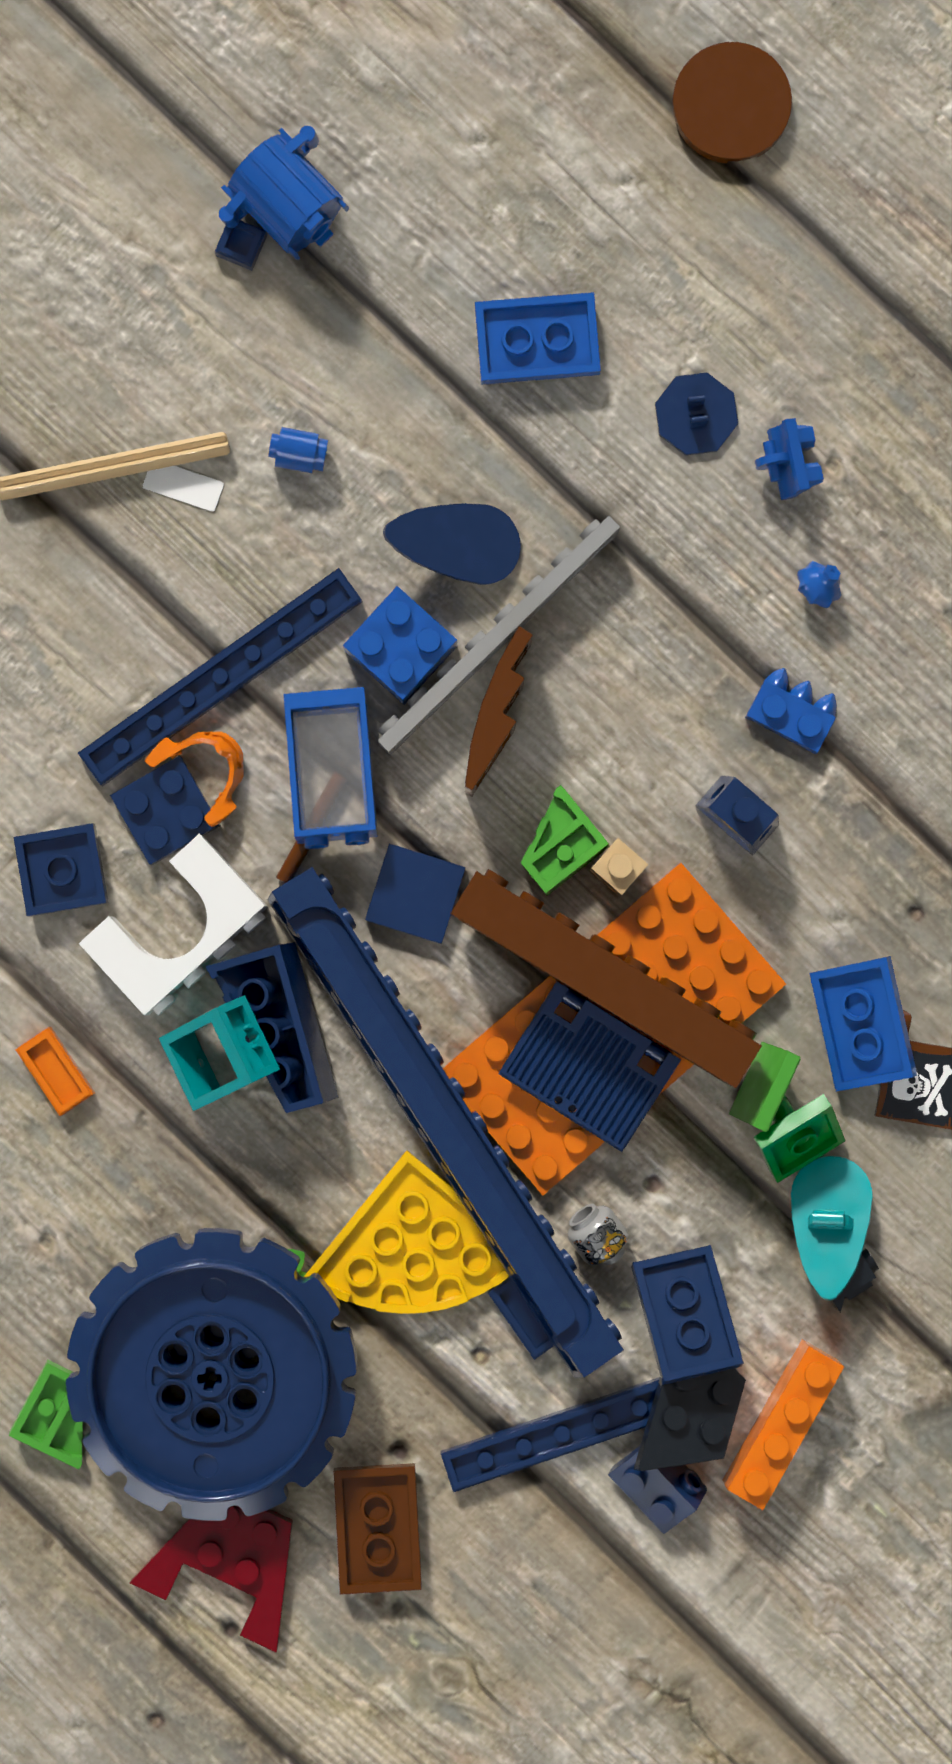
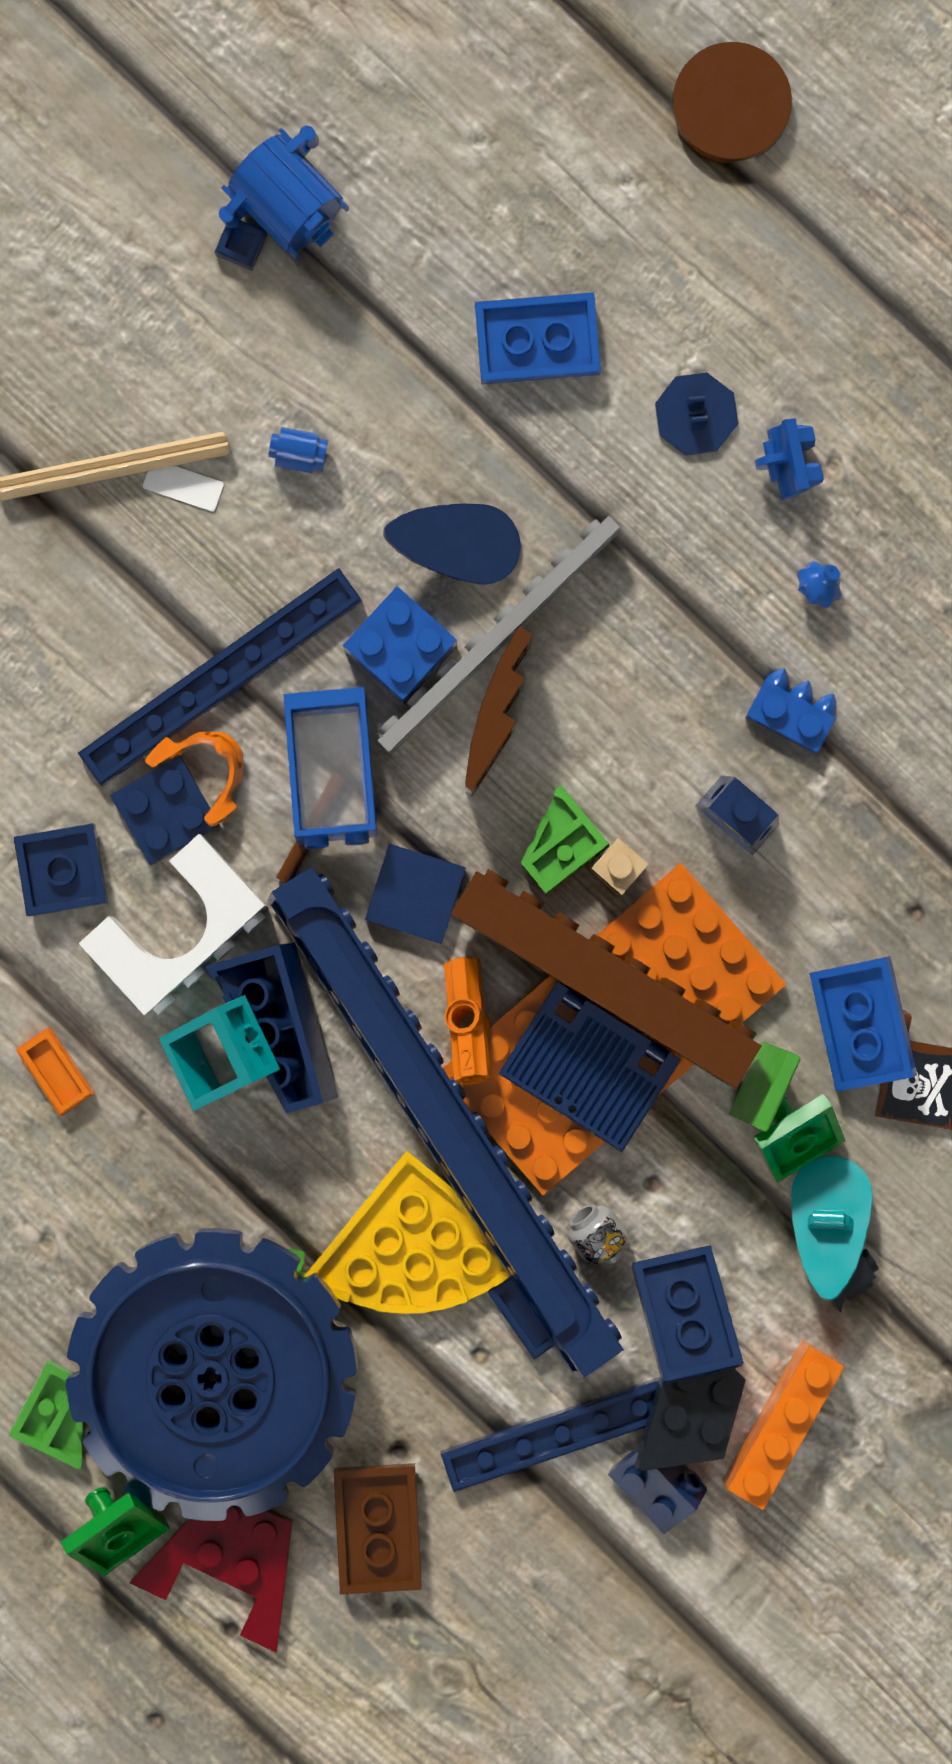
none -> green tile [61,1487,171,1576]
none -> orange piece [444,957,491,1084]

